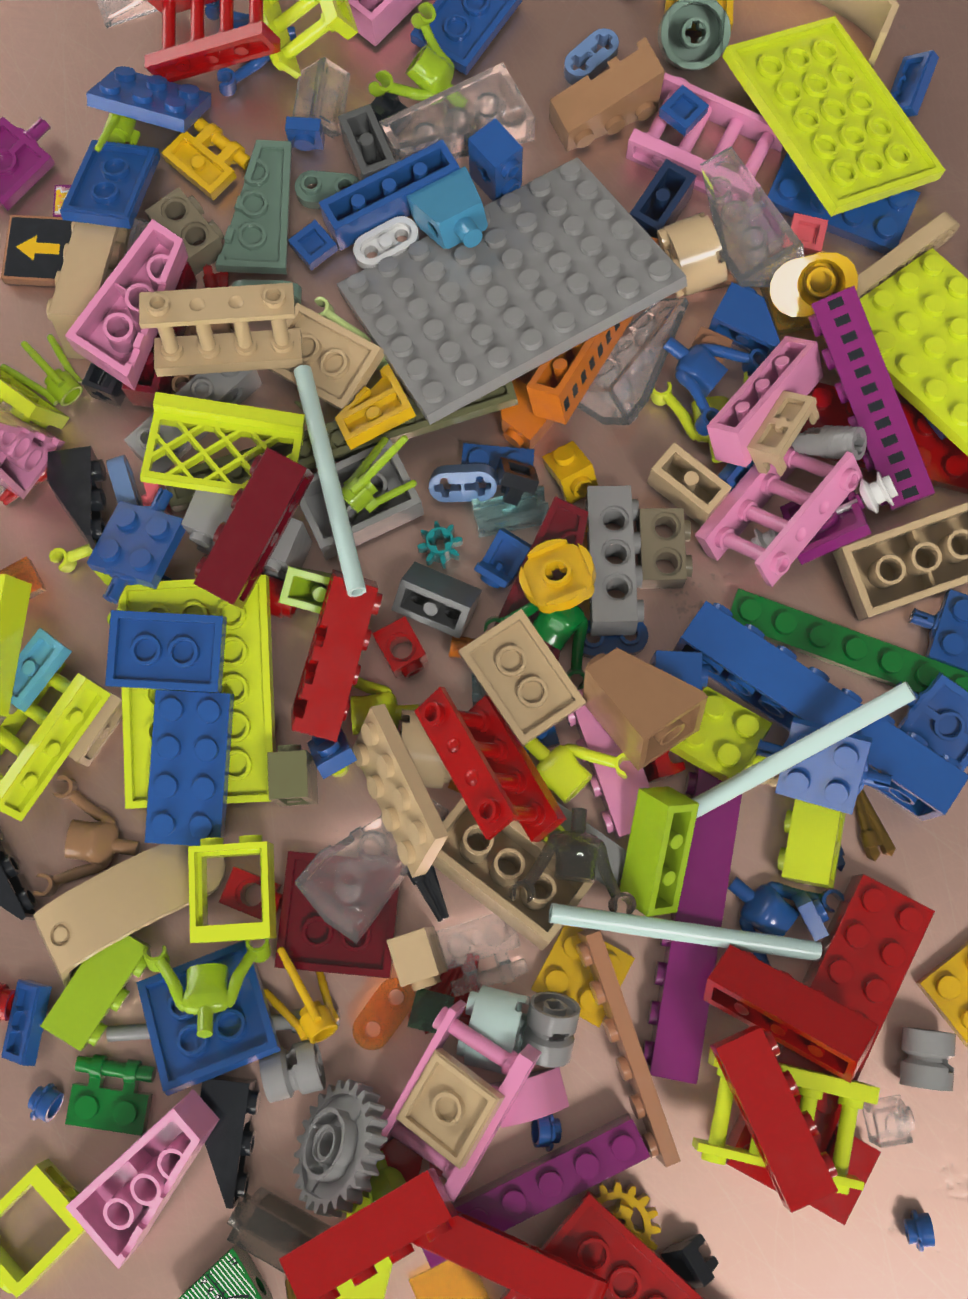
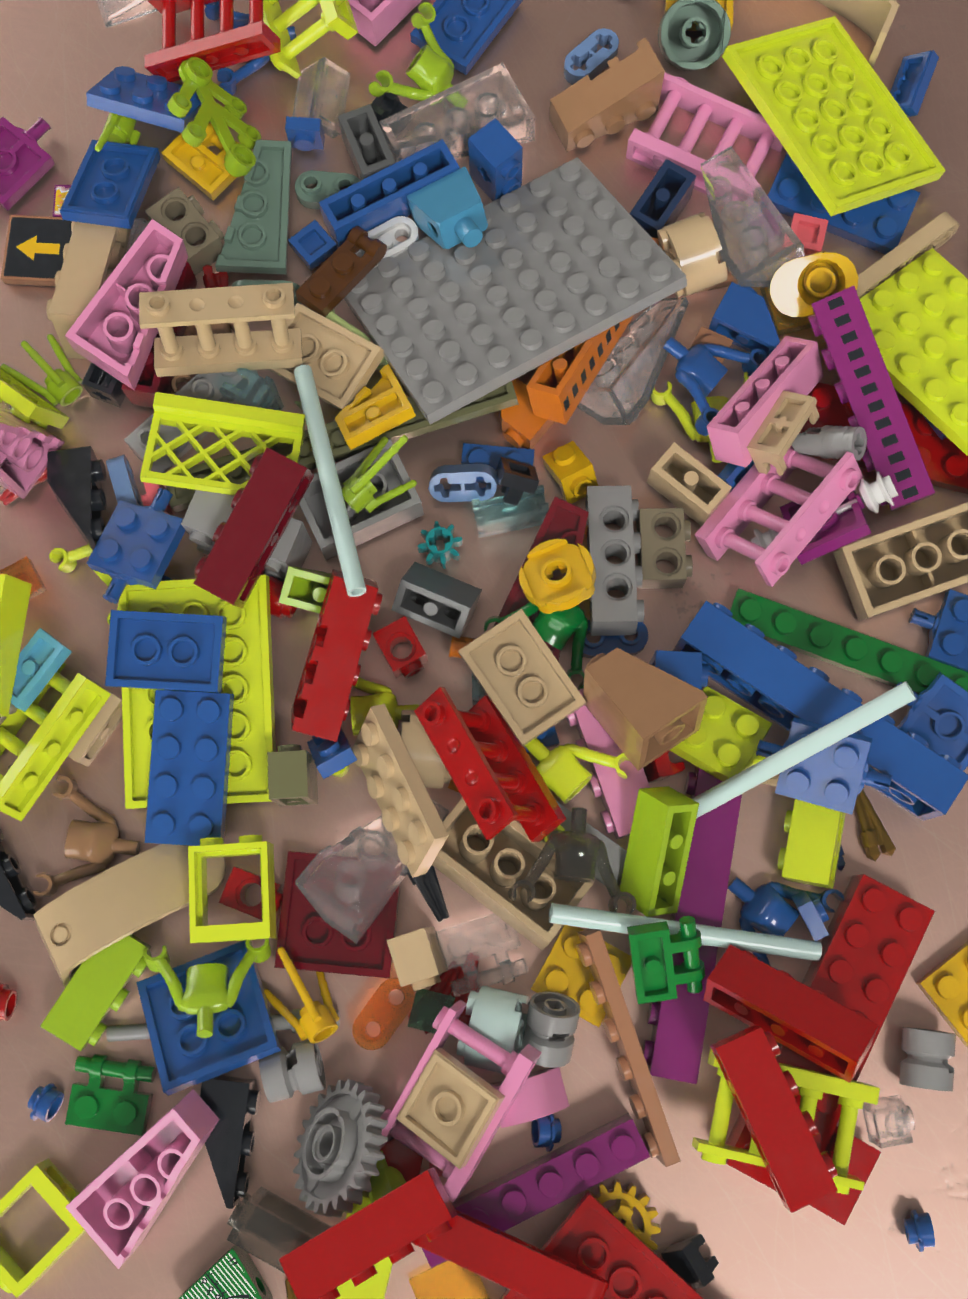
blue plate [1,979,52,1066] -> none
blue bracket [474,528,532,588] -> none
blue plate [658,85,709,137] -> none
none -> lime plant [167,57,261,177]
none -> clear light blue hinge [219,368,284,411]
none -> reddish brown plate [295,226,387,317]
none -> green plate [627,916,705,1004]

